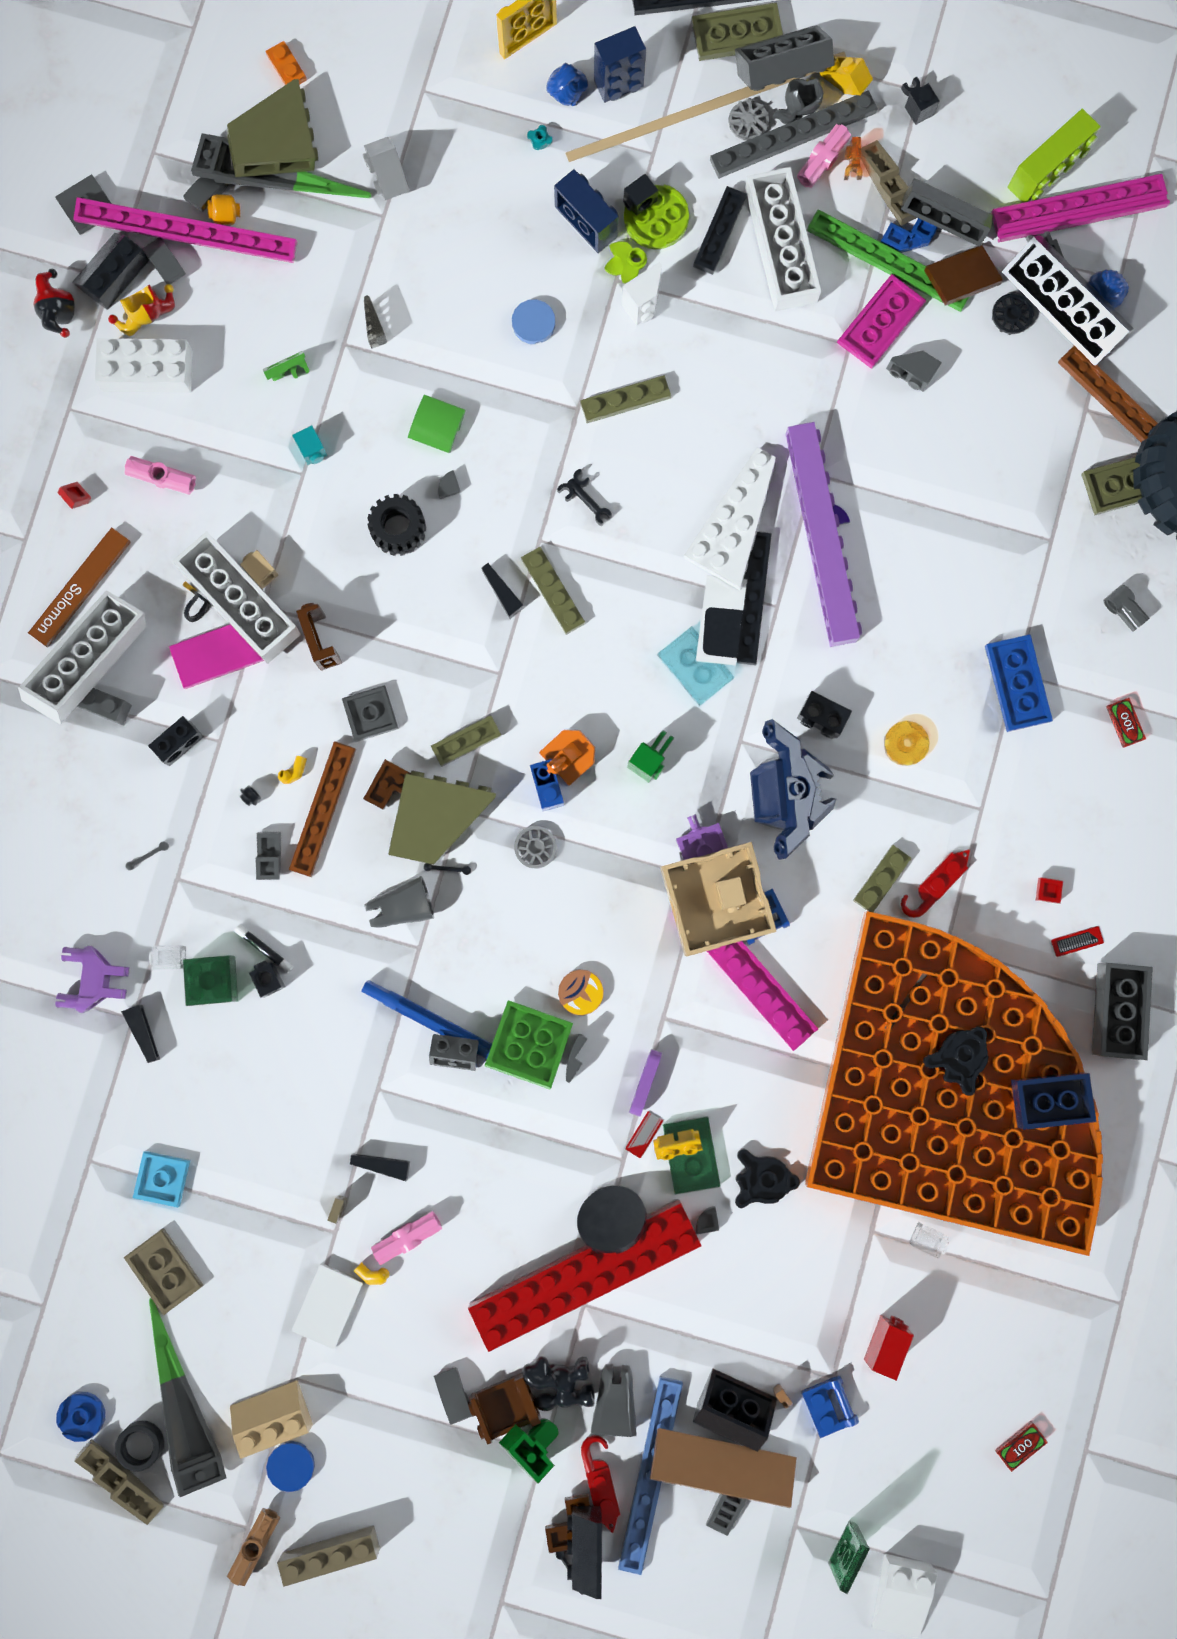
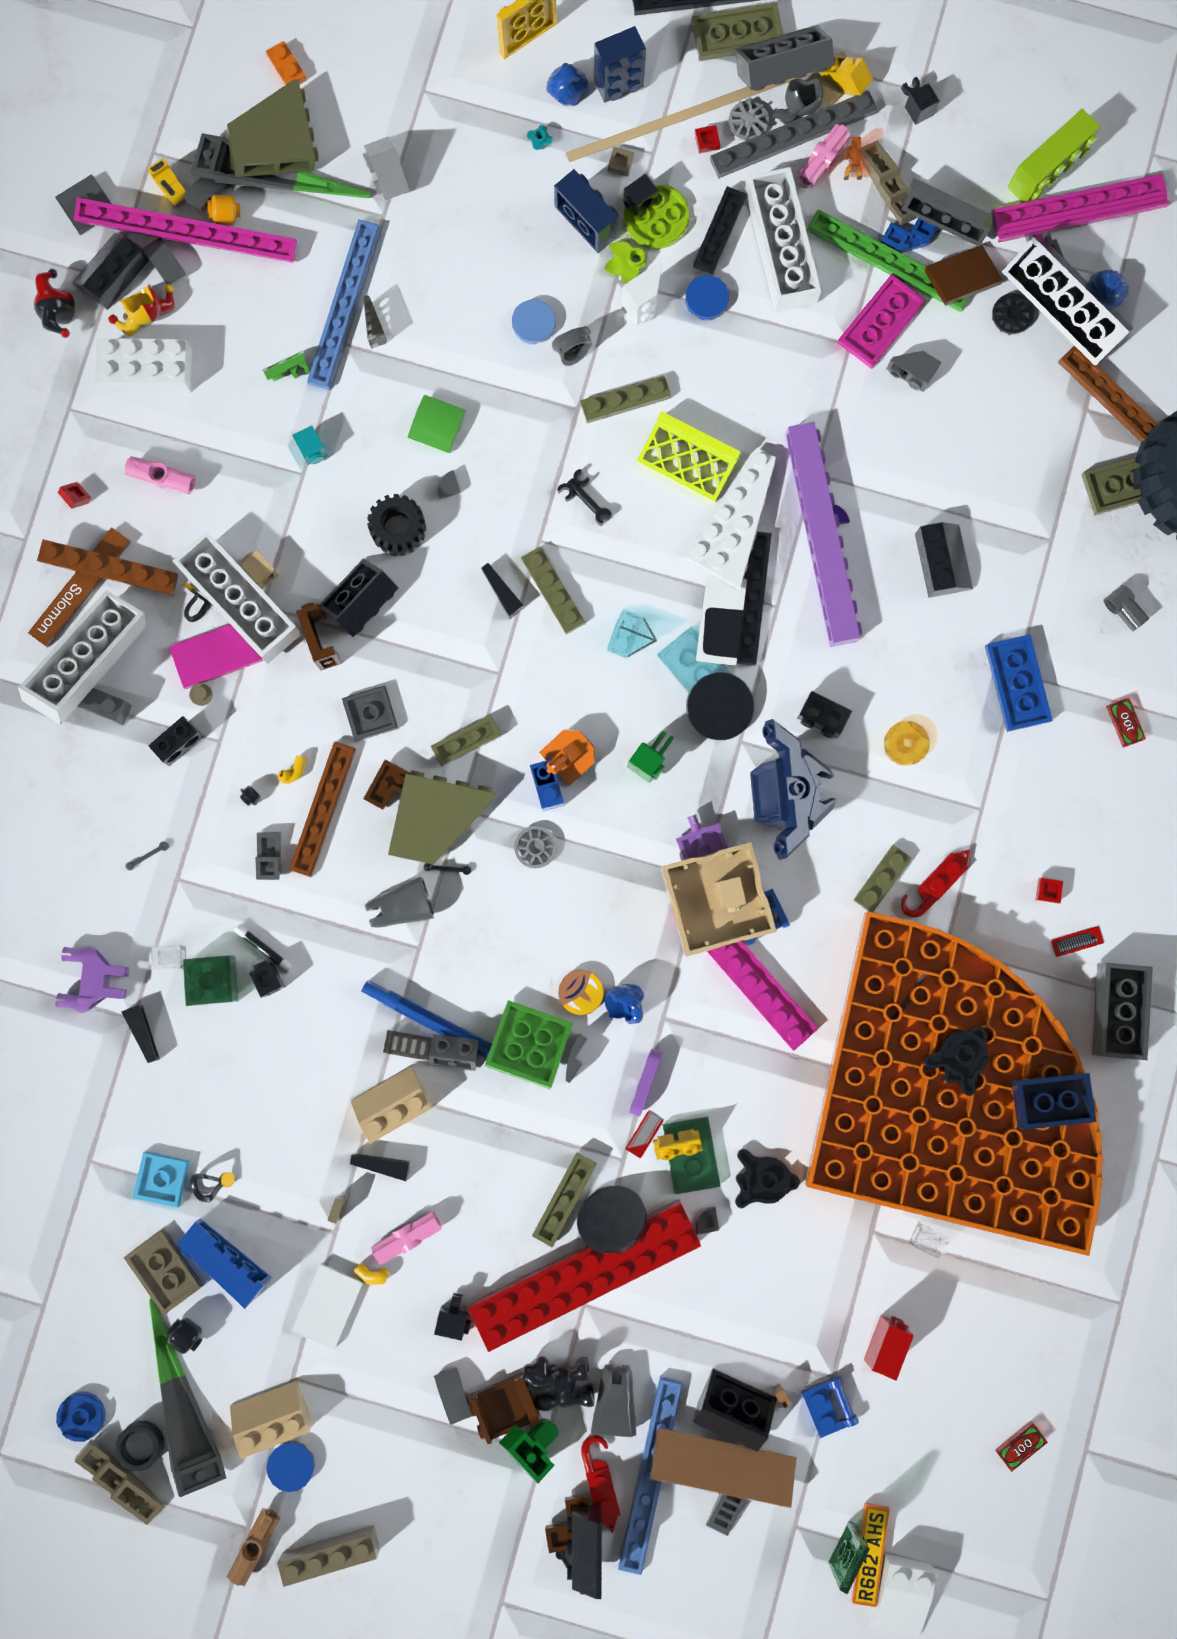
none -> dark orange plate [37,539,179,596]
none -> yellow leg [147,158,186,206]
none -> black head [166,1317,203,1354]
none -> blue wedge [177,1218,272,1309]
none -> dark tan plate [189,683,213,706]
none -> black piece [190,1172,235,1202]
none -> medium blue tile [307,219,380,390]
none -> black slope [319,558,399,637]
none -> tan slope [351,1066,434,1144]
none -> clear smoke slope [383,1029,432,1061]
none -> black brick [434,1293,471,1341]
none -> olive plate [532,1152,597,1247]
none -> dark grey hat [552,326,592,366]
none -> blue hair [605,984,644,1024]
none -> clear light blue slope [607,609,658,658]
none -> dark tan tile [608,147,635,176]
none -> neon yellow fence [637,411,741,502]
none -> blue tile [685,275,729,320]
none -> black tile [686,672,754,740]
none -> red plate [694,125,721,154]
none -> tile [851,1503,890,1607]
none -> black slope [915,522,973,598]

